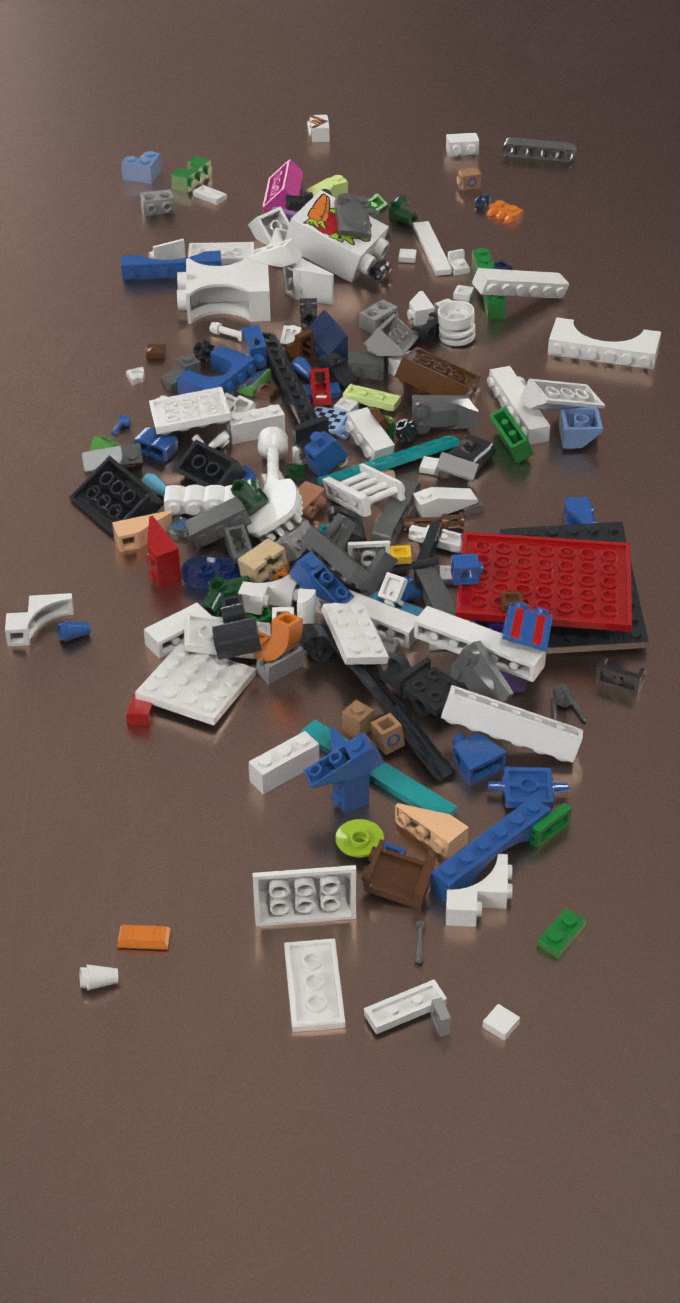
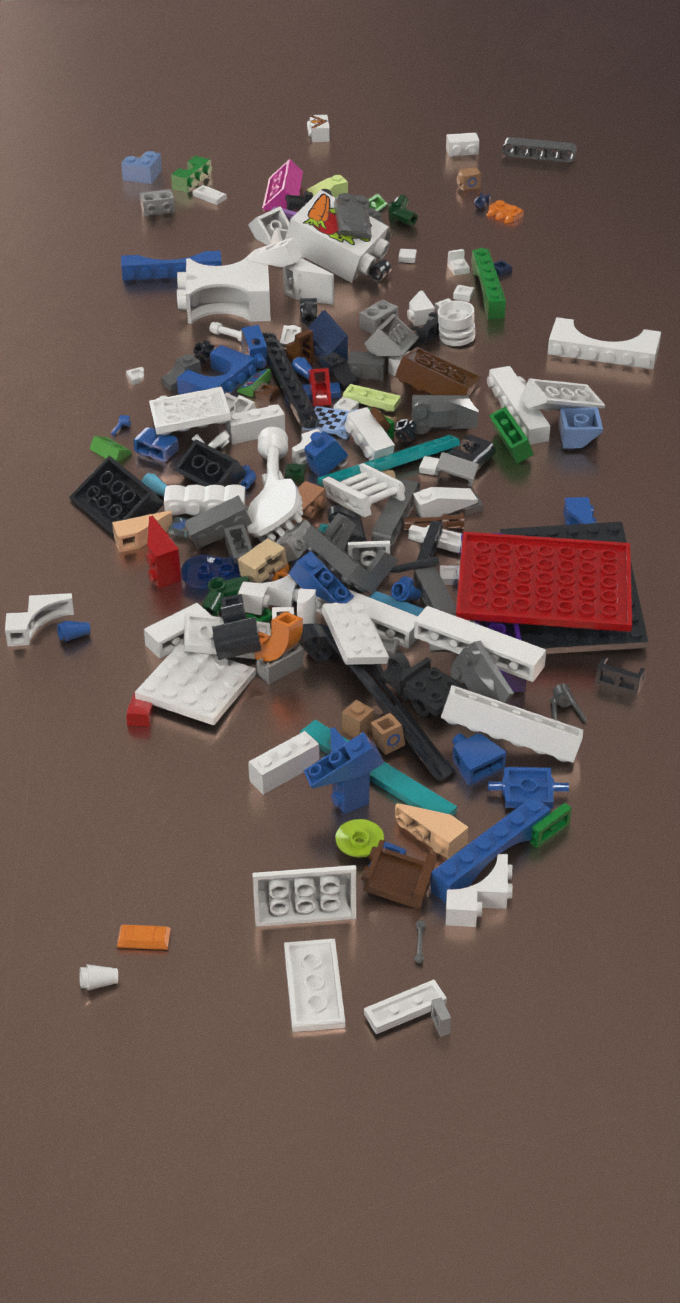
slope [82,443,143,472] -> none
reddish brown tile [146,344,166,359] -> none
white panel [149,239,186,260] -> none
white tile [188,242,254,264] -> none
dark green piece [230,479,269,513] -> none
black panel [292,415,336,454] -> none
white bracket [378,572,408,607] -> none
yellow slope [390,545,412,565] -> none
white tile [413,221,452,276] -> none
blue brick [451,554,483,585] -> none
white brick [472,268,570,299] -> none
white tile [483,1004,520,1041] -> none
reddish brown tile [500,592,524,612] -> none
blue slope [502,601,553,652] -> none
green plate [537,908,587,959] -> none

